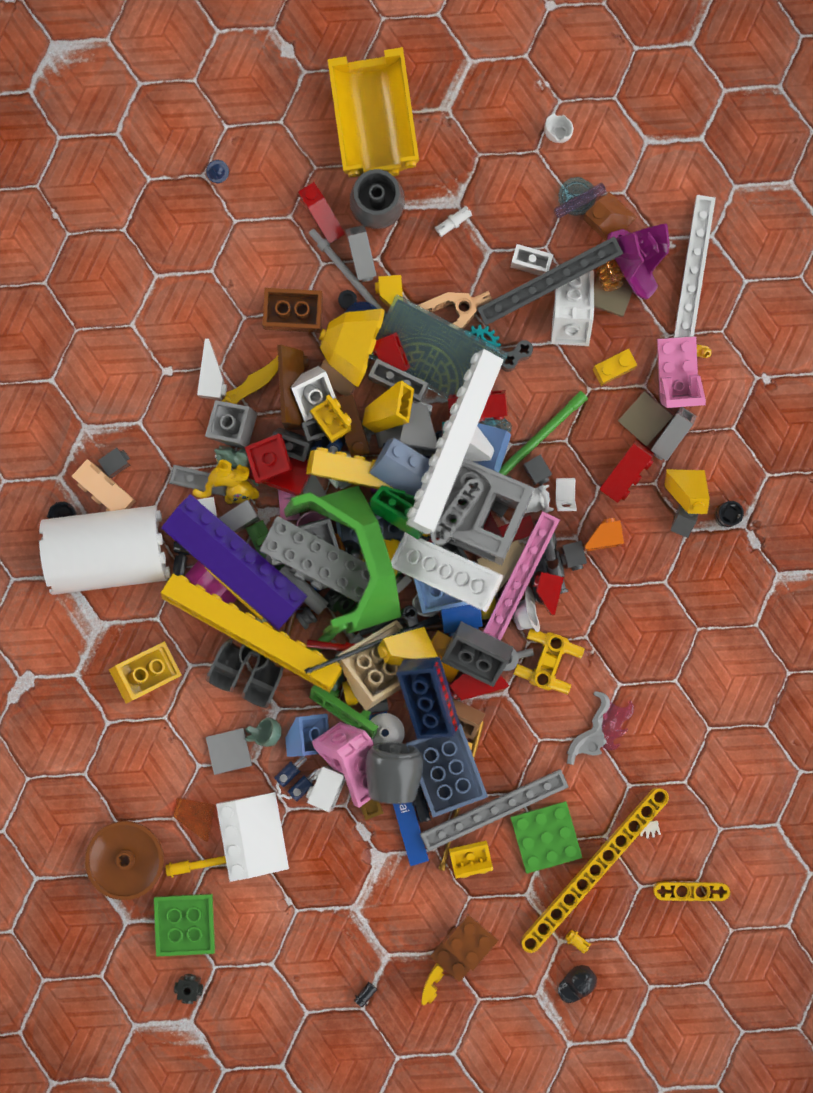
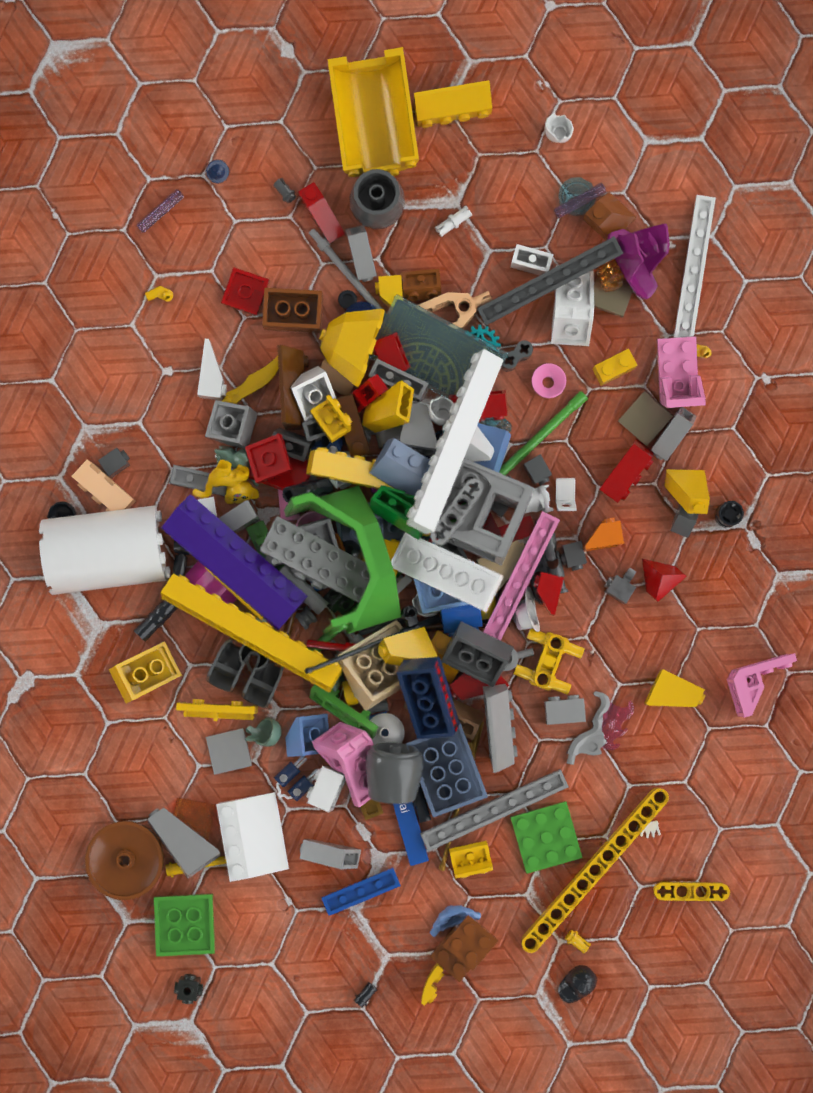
none -> black axle [134,600,178,642]
none -> clear purple axle [137,189,184,233]
none -> yellow arm [145,286,173,302]
none -> light grey slope [148,808,220,879]
none -> yellow container [176,699,258,721]
none -> red plate [221,267,270,316]
none -> dark grey pin [273,178,296,203]
none -> black axle [282,478,333,503]
none -> light grey slope [300,839,361,869]
none -> blue plate [322,867,401,916]
none -> red slope [351,374,388,414]
none -> dark orange bracket [401,269,442,302]
none -> yellow slope [414,80,492,128]
none -> white hair [428,396,454,426]
none -> medium blue piece [430,905,481,937]
none -> light grey slope [483,684,518,773]
none -> bright pink piece [532,363,566,398]
none -> light grey brick [544,695,586,725]
none -> flat silver brick [604,568,636,604]
none -> red slope [642,559,686,602]
none -> yellow slope [644,669,705,707]
none -> bright pink bracket [727,654,797,717]

